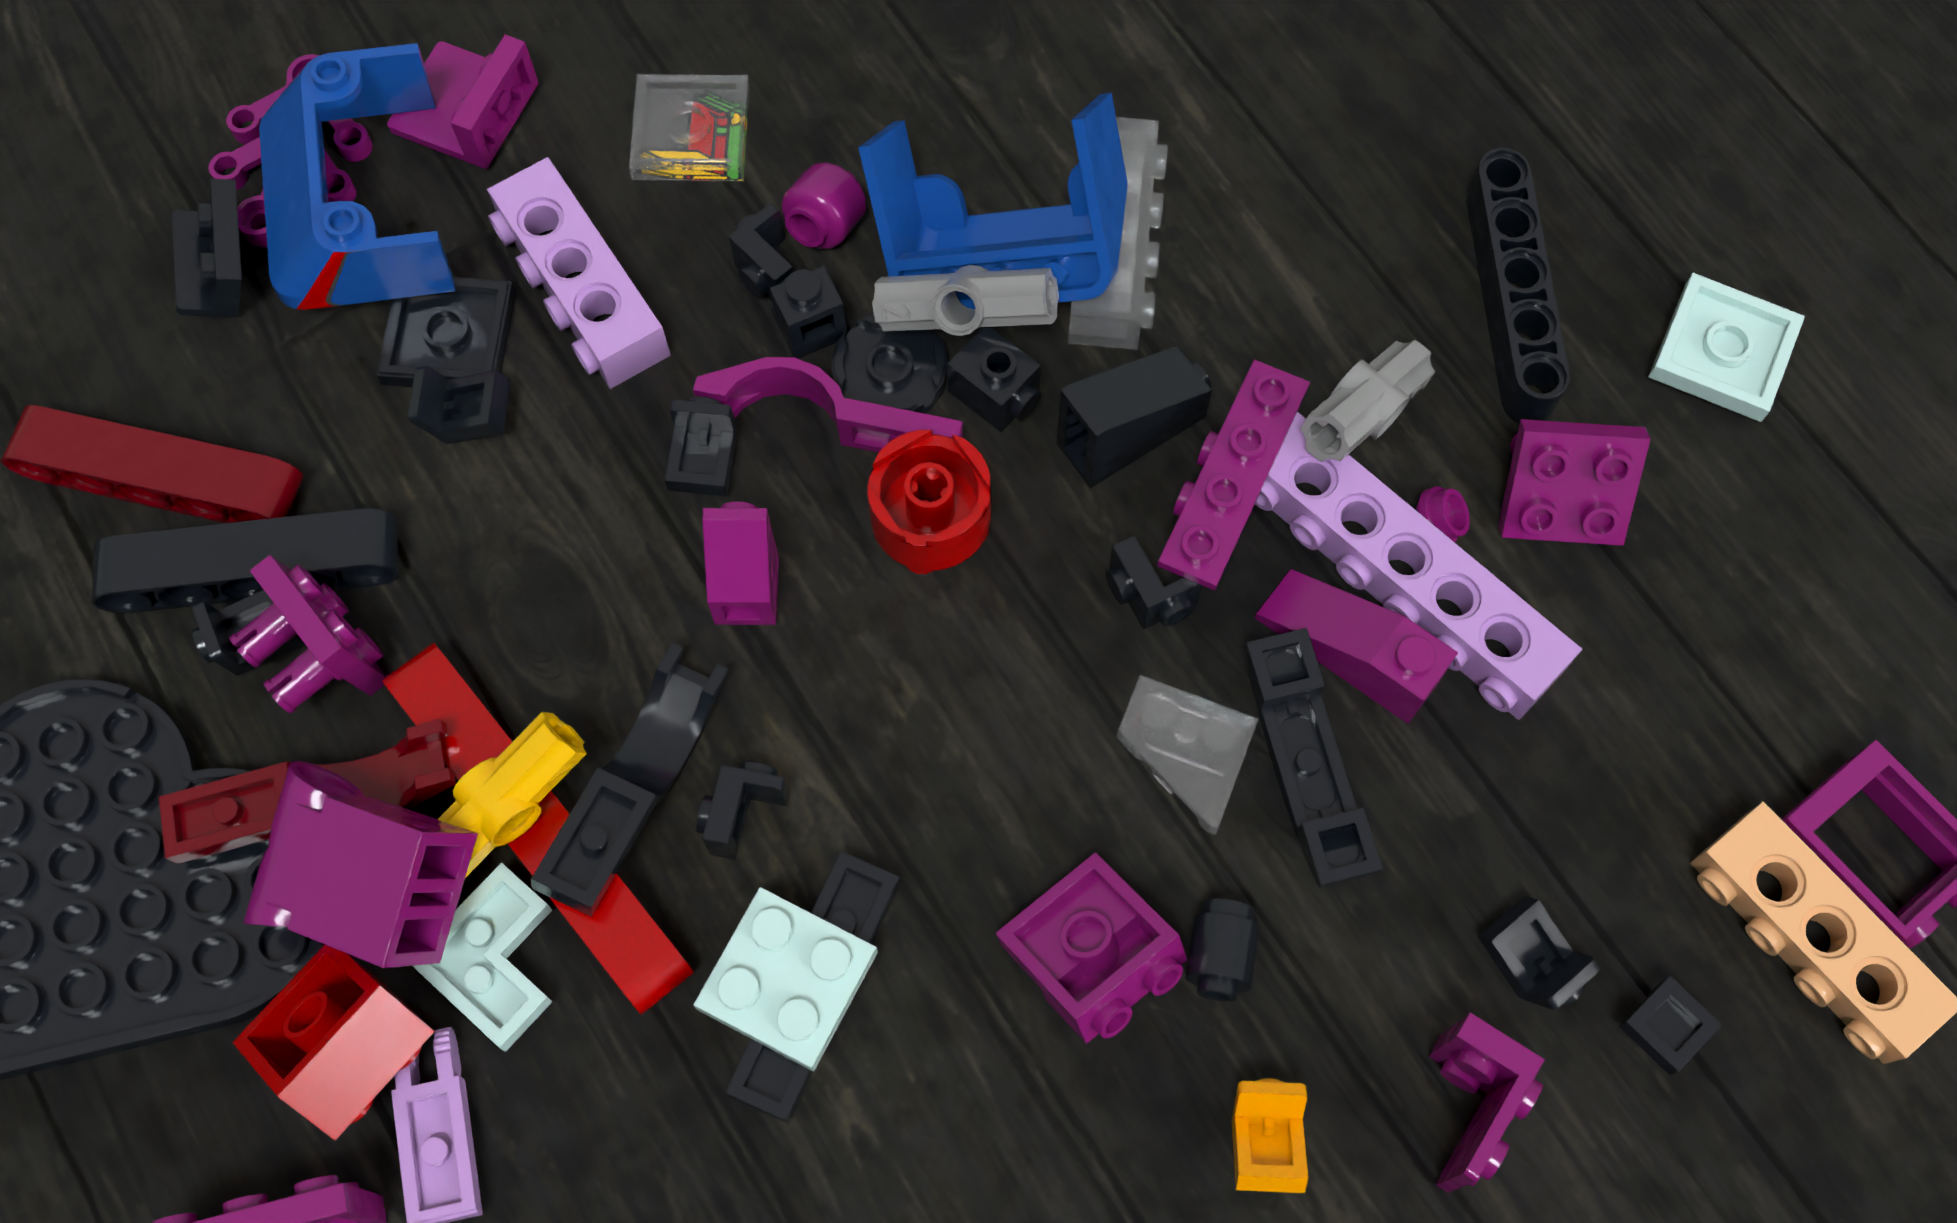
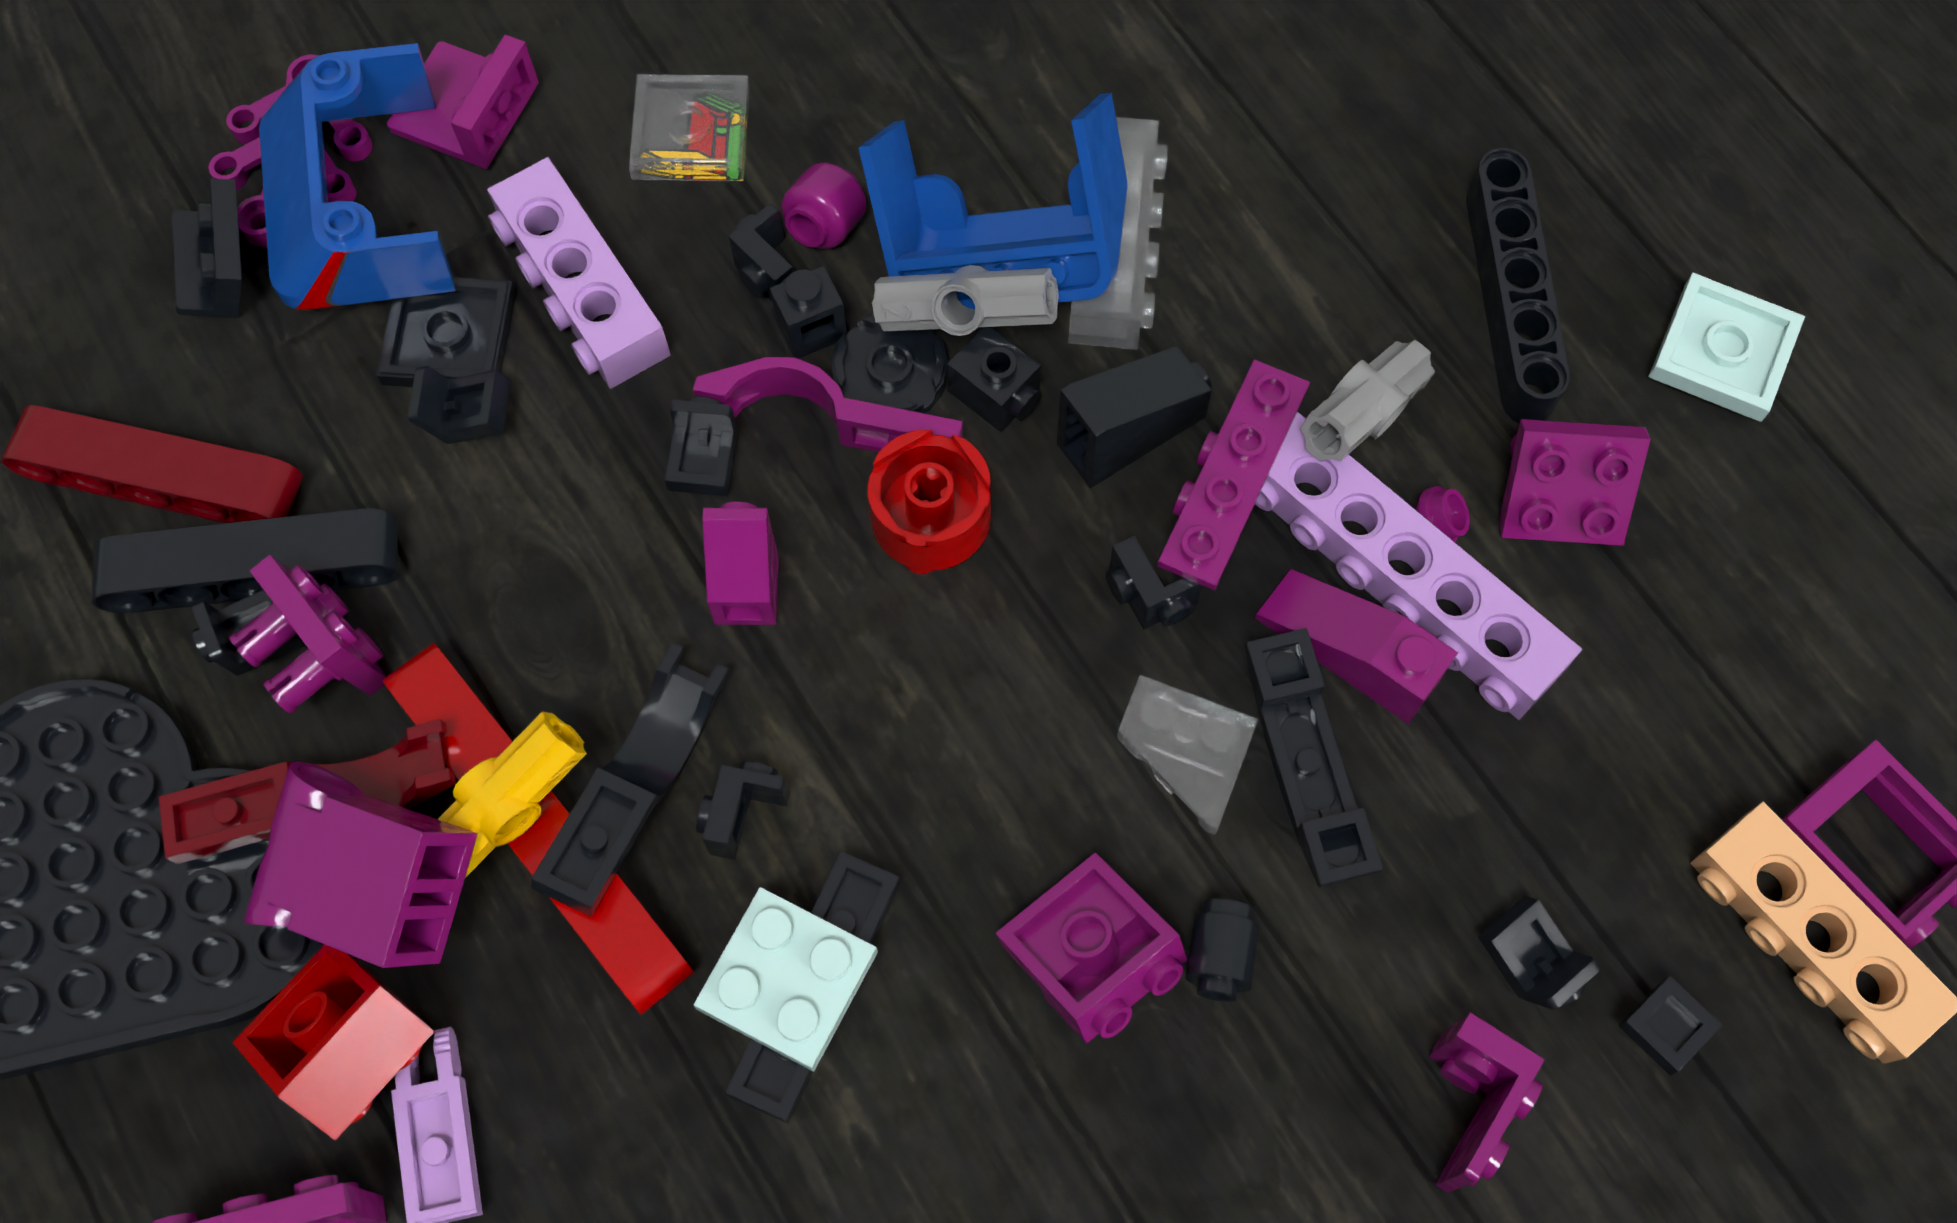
light aqua plate [413,863,552,1052] -> none
light orange bracket [1232,1078,1308,1193] -> none

